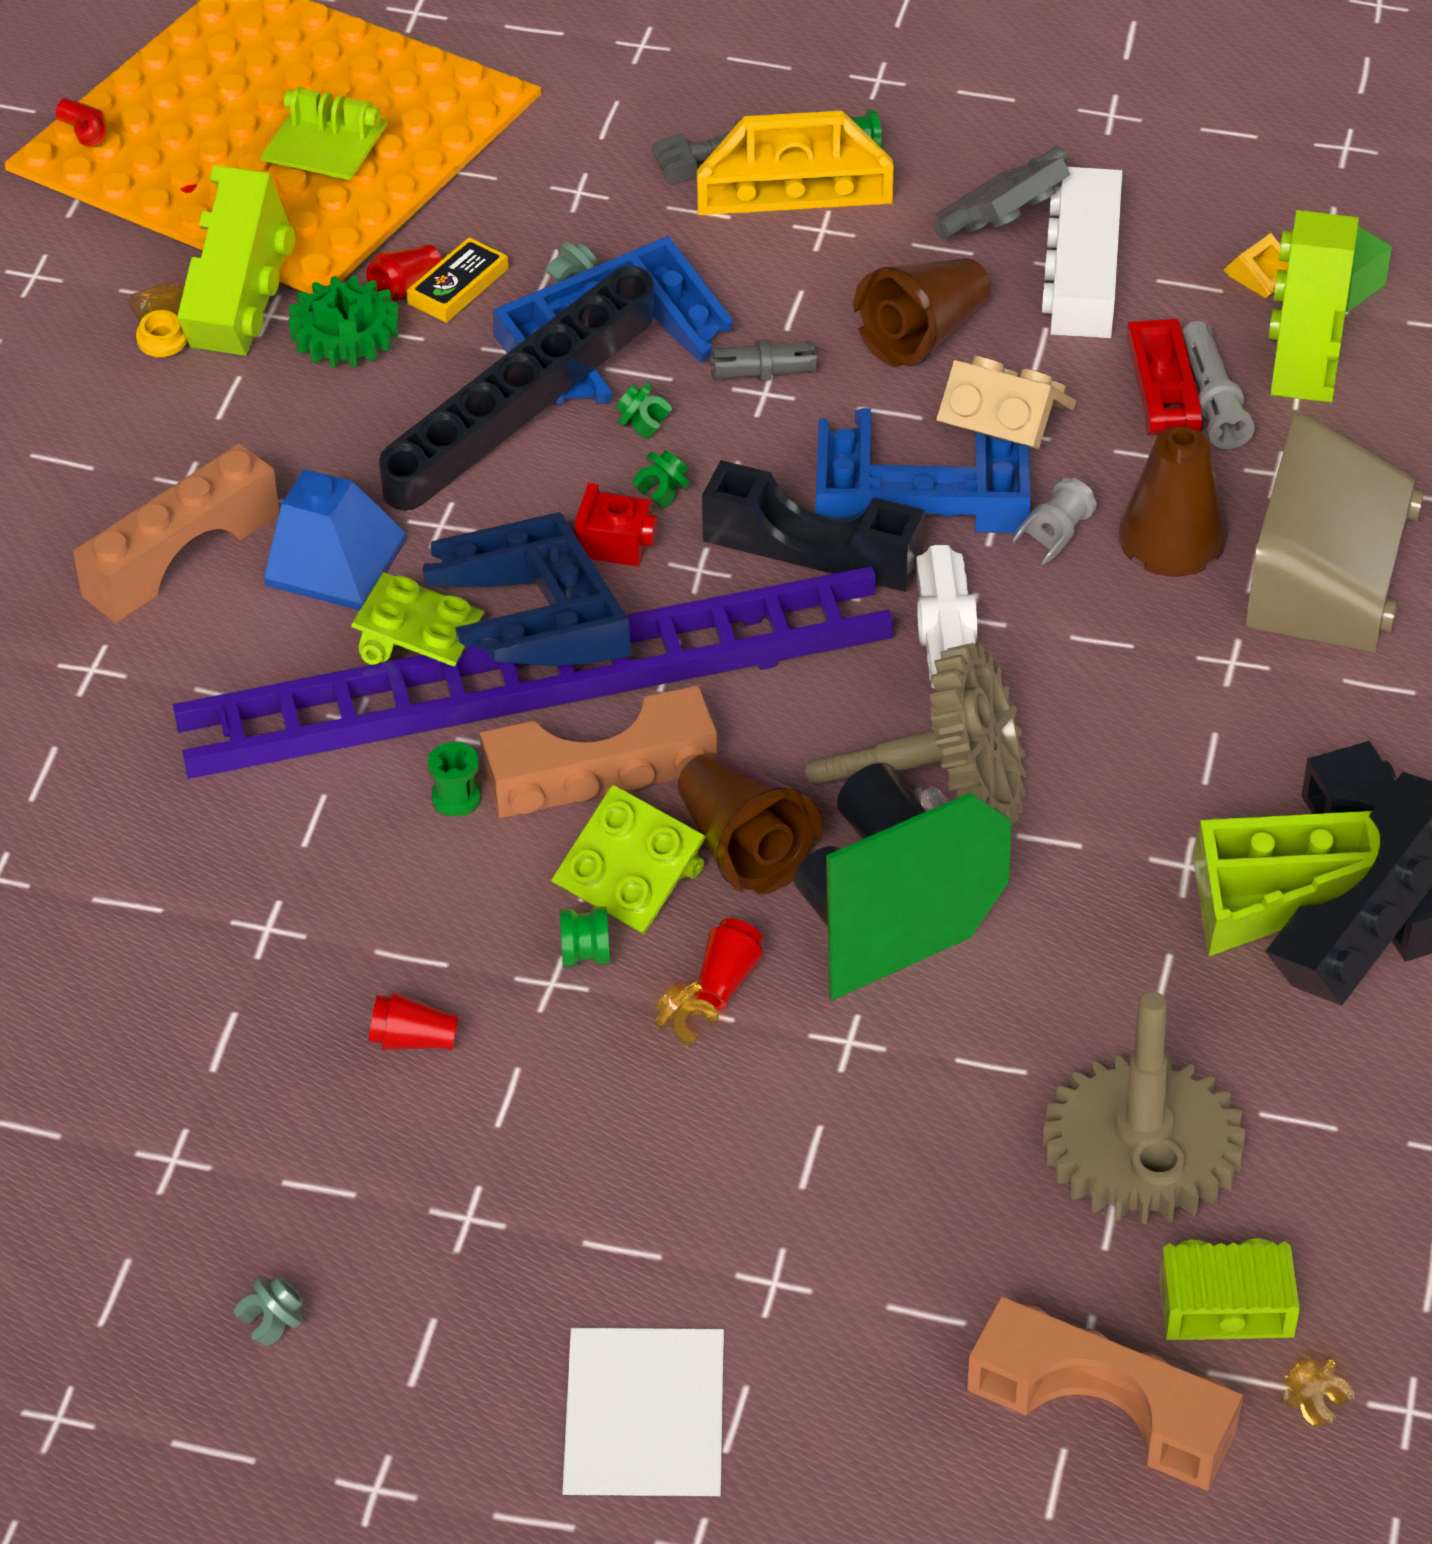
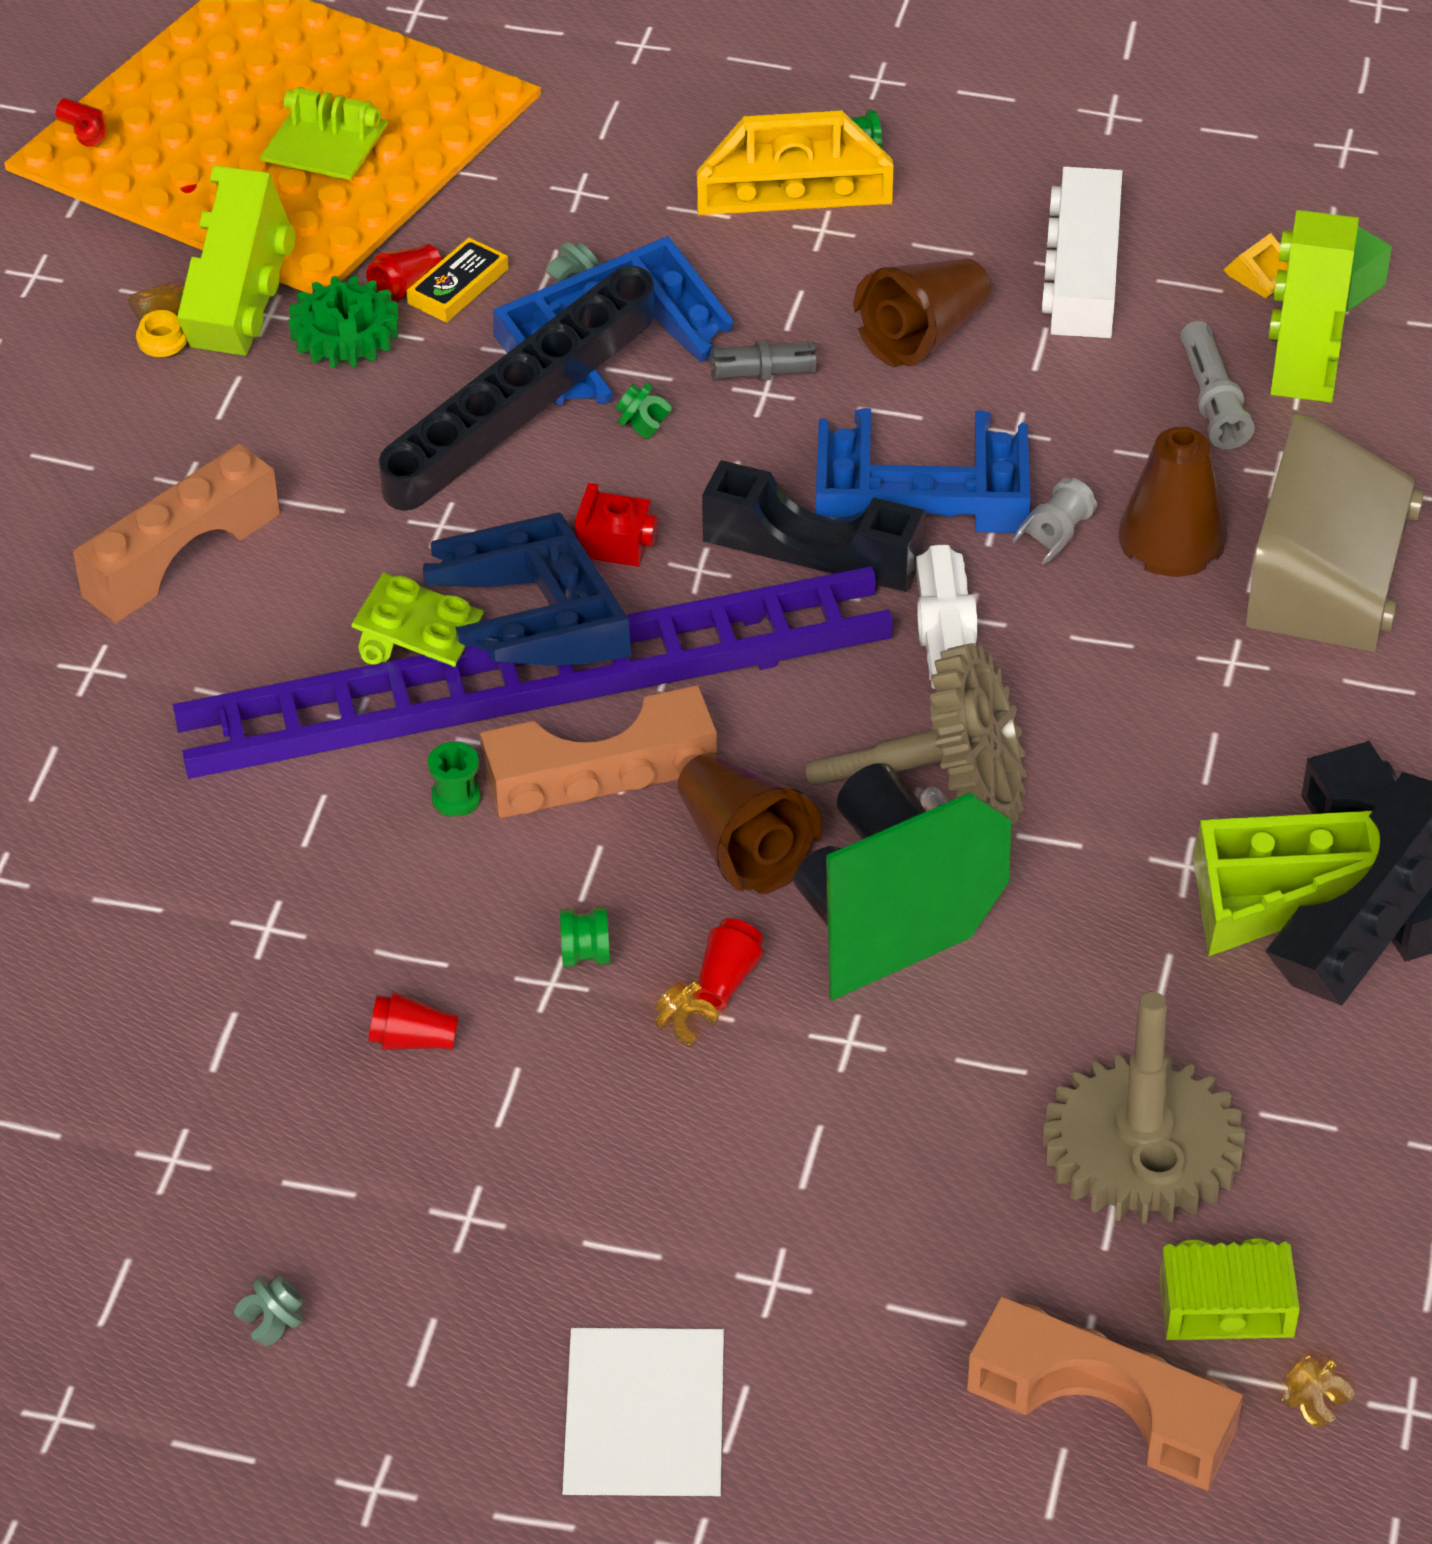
blue slope [264,469,406,611] -> none
lime hinge [551,784,705,935] -> none
green plate [632,450,691,509] -> none
dark grey hinge [652,118,742,184] -> none
dark grey plate [934,145,1070,240] -> none
tan bracket [936,356,1076,450] -> none
red plate [1126,319,1202,435] -> none

